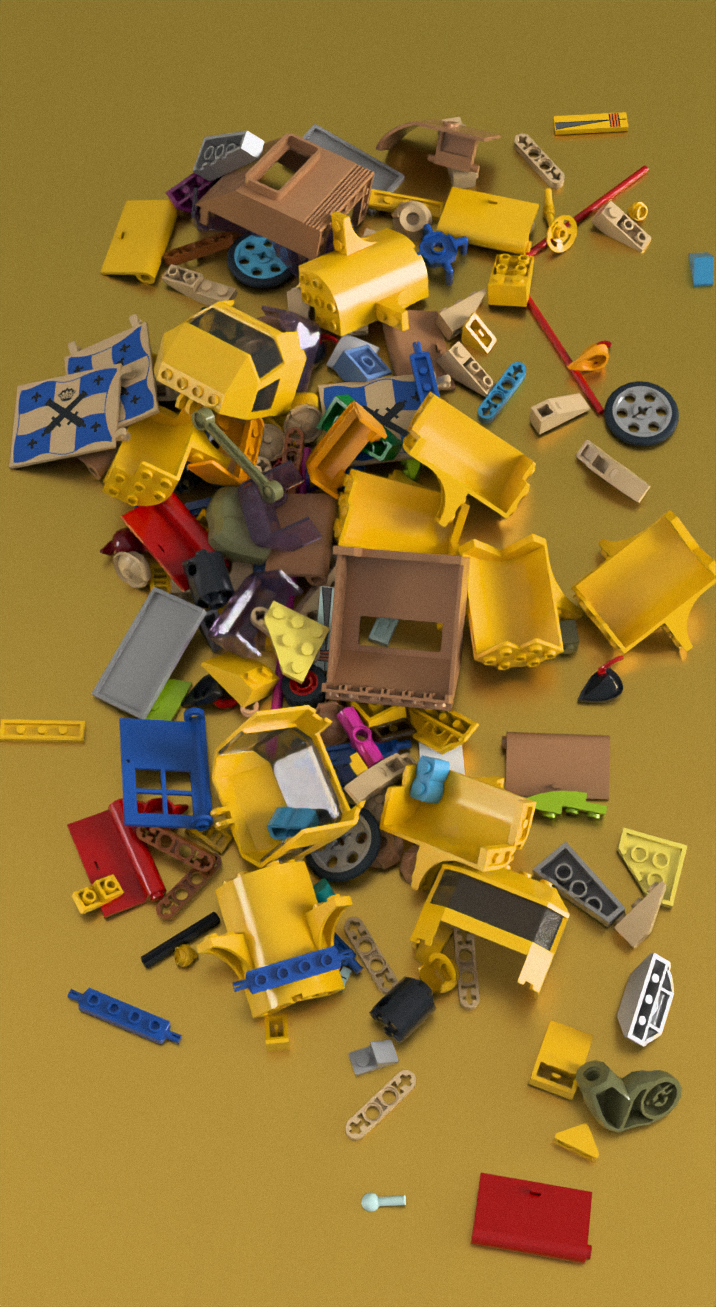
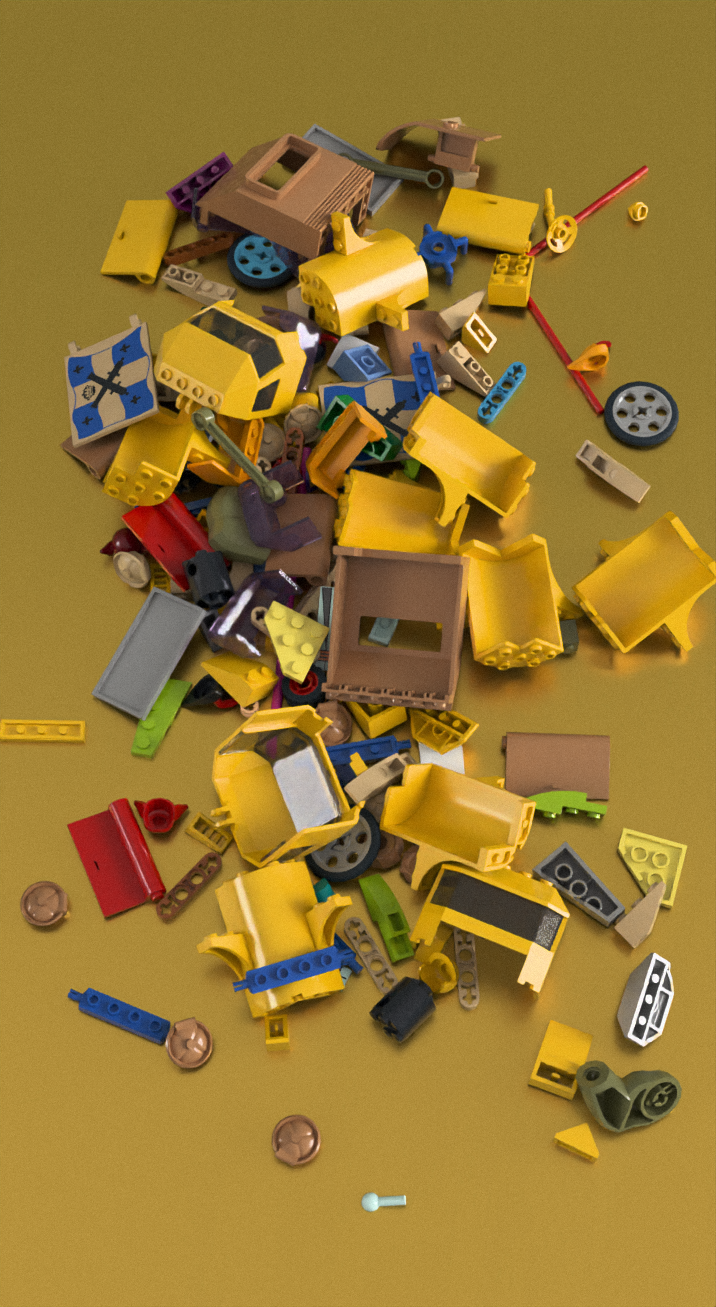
flag [9,363,136,469] -> none
yellow slope [71,874,124,915] -> none
blue door [119,708,213,831] -> none
dark orange beam [136,827,216,872] -> none
black axle [141,912,221,968] -> none
yellow plate [174,944,198,967] -> none
light grey wedge [192,131,265,182] -> none
dark azure brick [267,807,320,841] -> none
dark pink piece [337,706,384,769] -> none
tan beam [345,1070,416,1141] -> none
light grey slope [348,1040,399,1077] -> none
yellow tile [368,189,444,221] -> none
dark brown slope [370,717,417,743] -> none
tan piece [391,201,432,240] -> none
dark azure brick [410,755,450,804] -> none
red door [471,1173,592,1264] -> none
tan beam [514,133,565,189] -> none
tan slope [529,393,590,435] -> none
yellow tile [553,112,628,135] -> none
black piece [577,656,624,703] -> none
tan slope [590,200,651,252] -> none
dark azure slope [688,252,714,287] -> none
none -> medium nougat piece [20,881,68,926]
none -> medium nougat piece [166,1017,213,1068]
none -> medium nougat piece [272,1115,321,1167]
none -> olive piece [338,152,444,189]
none -> lime slope [358,874,415,963]

